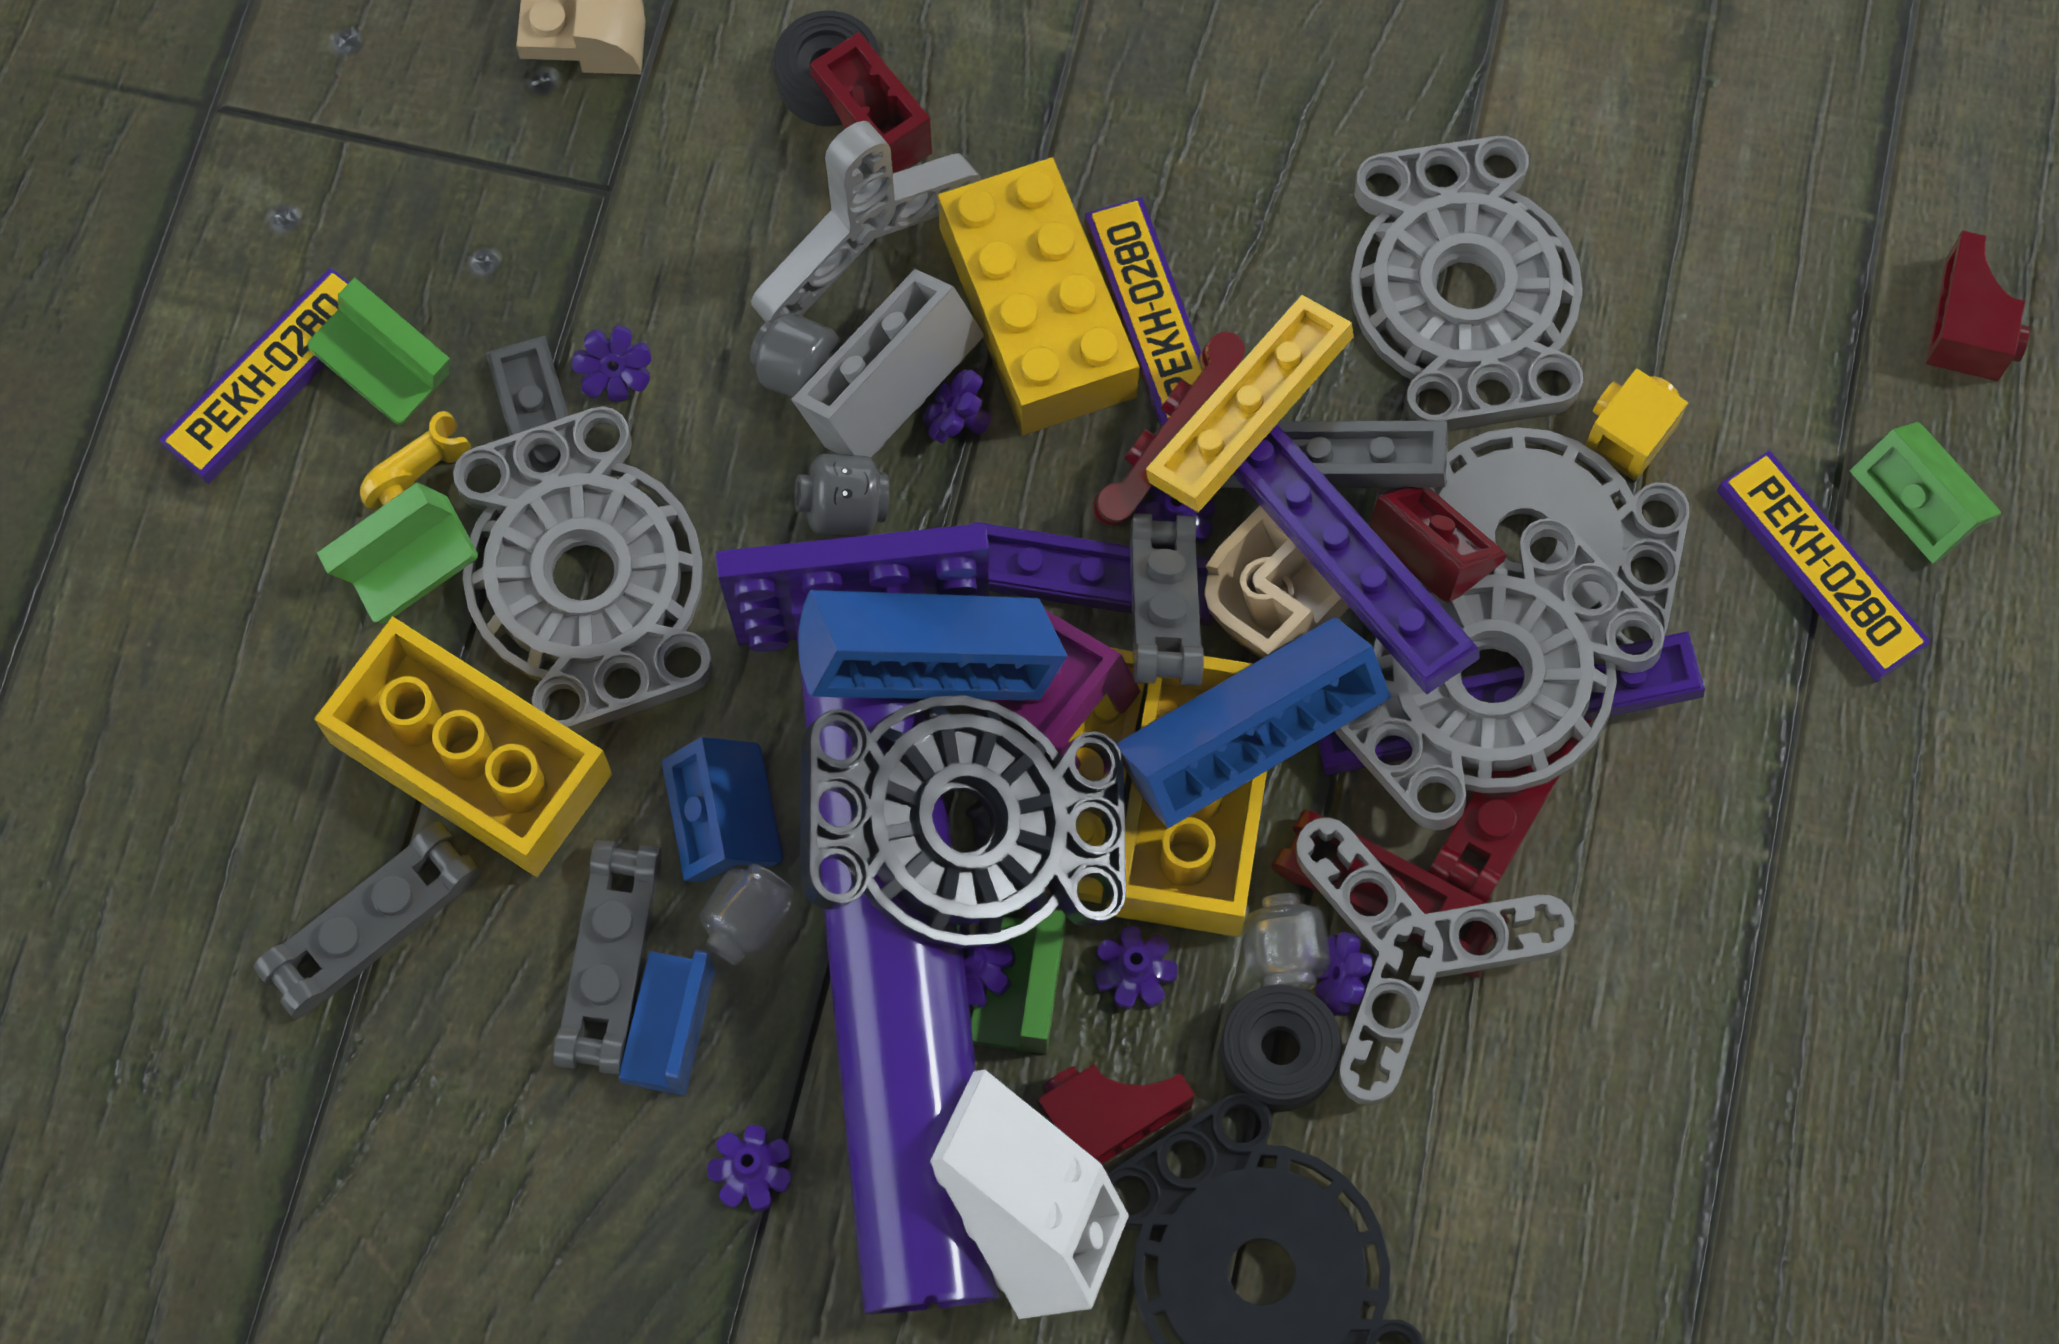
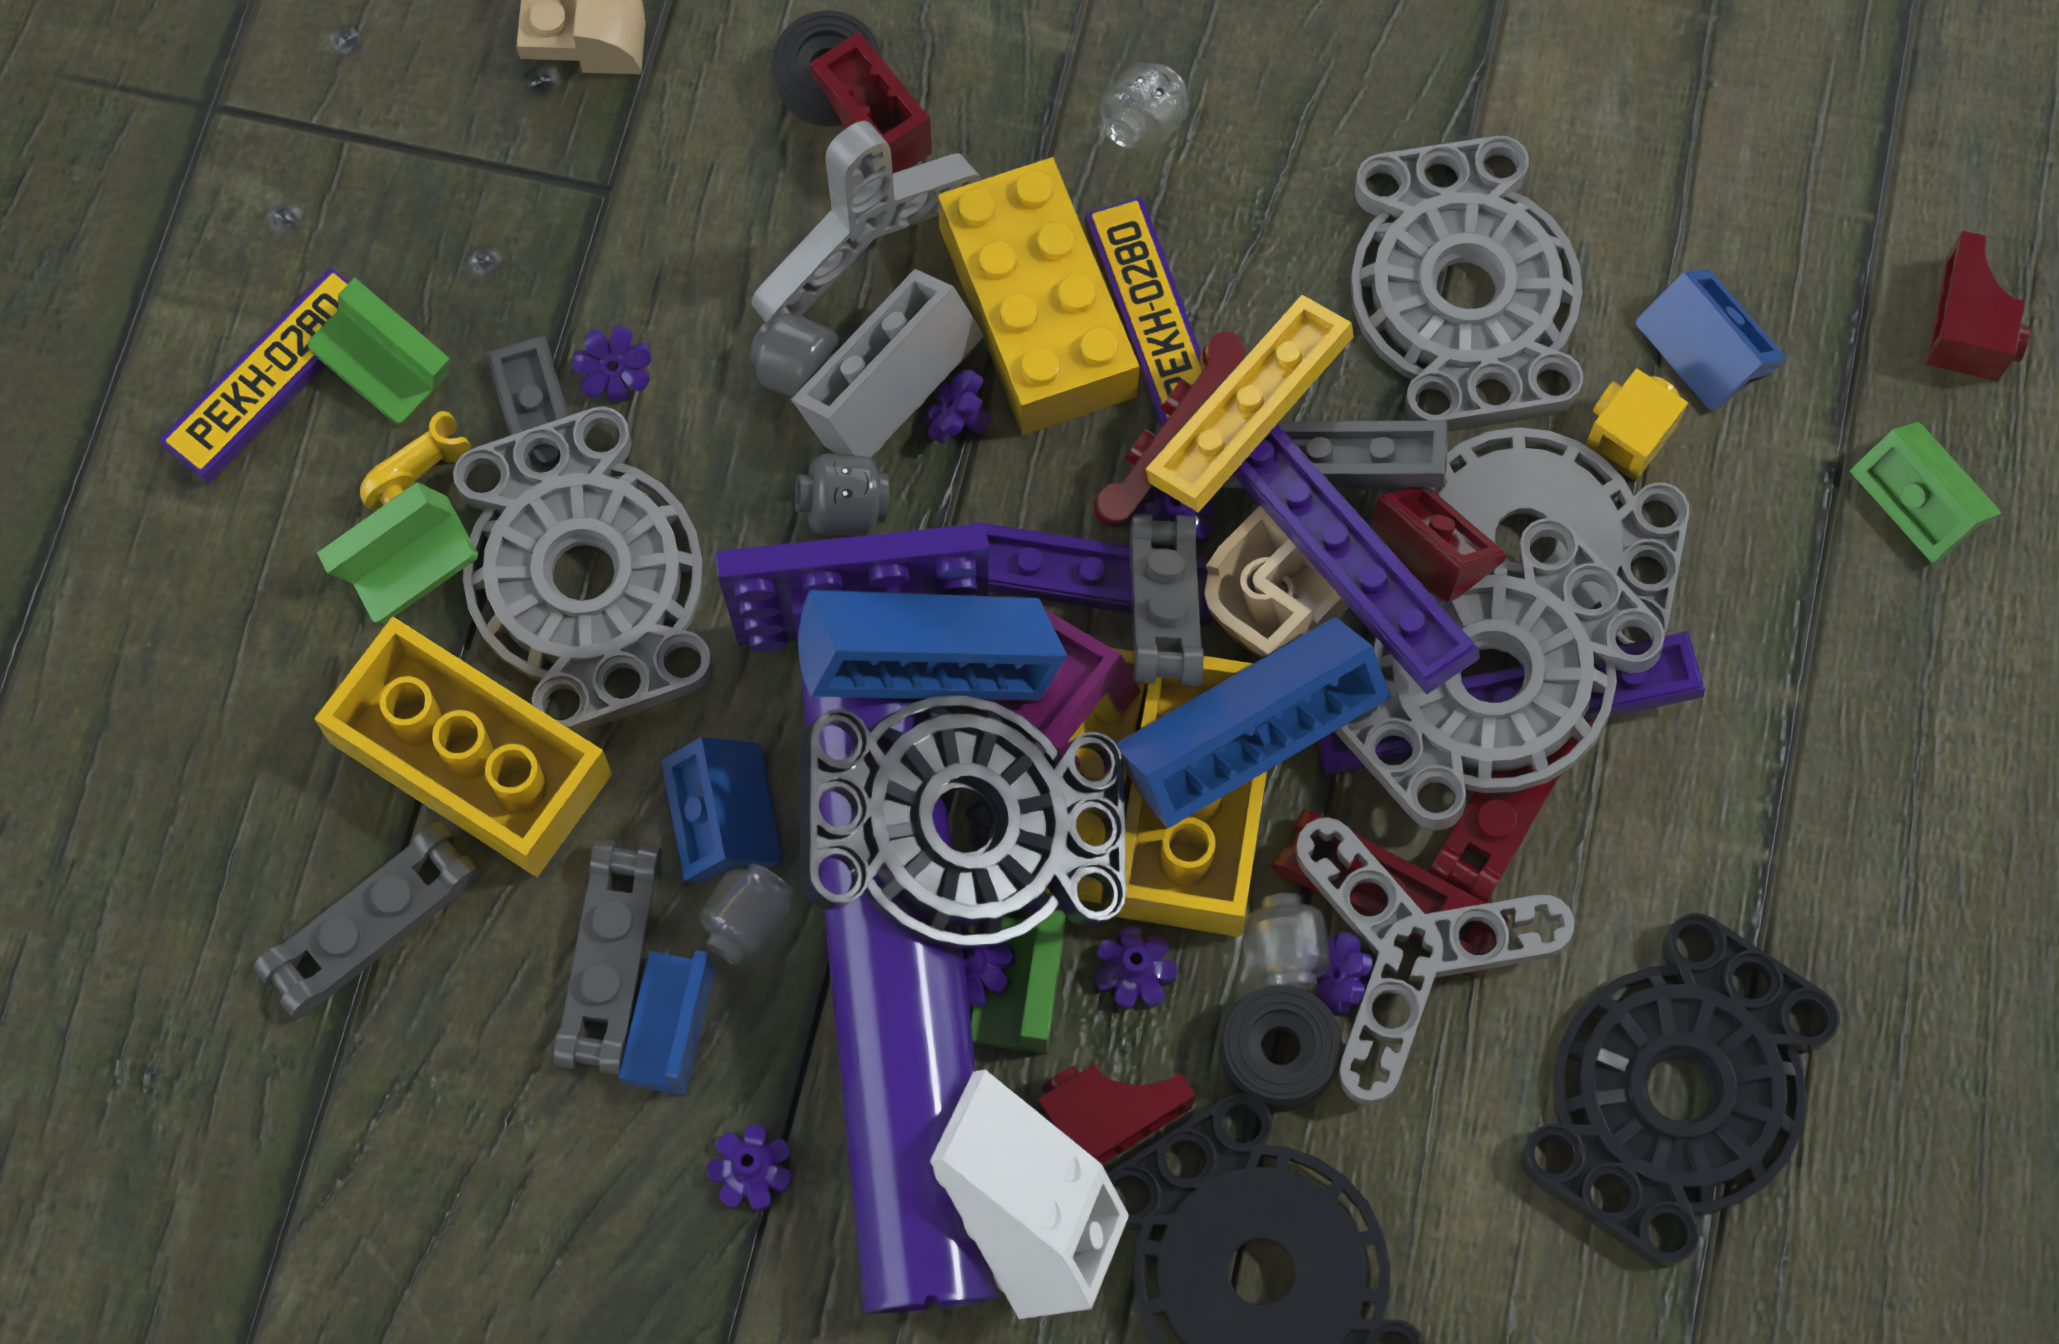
tile [1717,450,1931,683] -> none
none -> clear head [1100,62,1189,153]
none -> black piece [1521,913,1840,1267]
none -> blue panel [1636,269,1787,410]

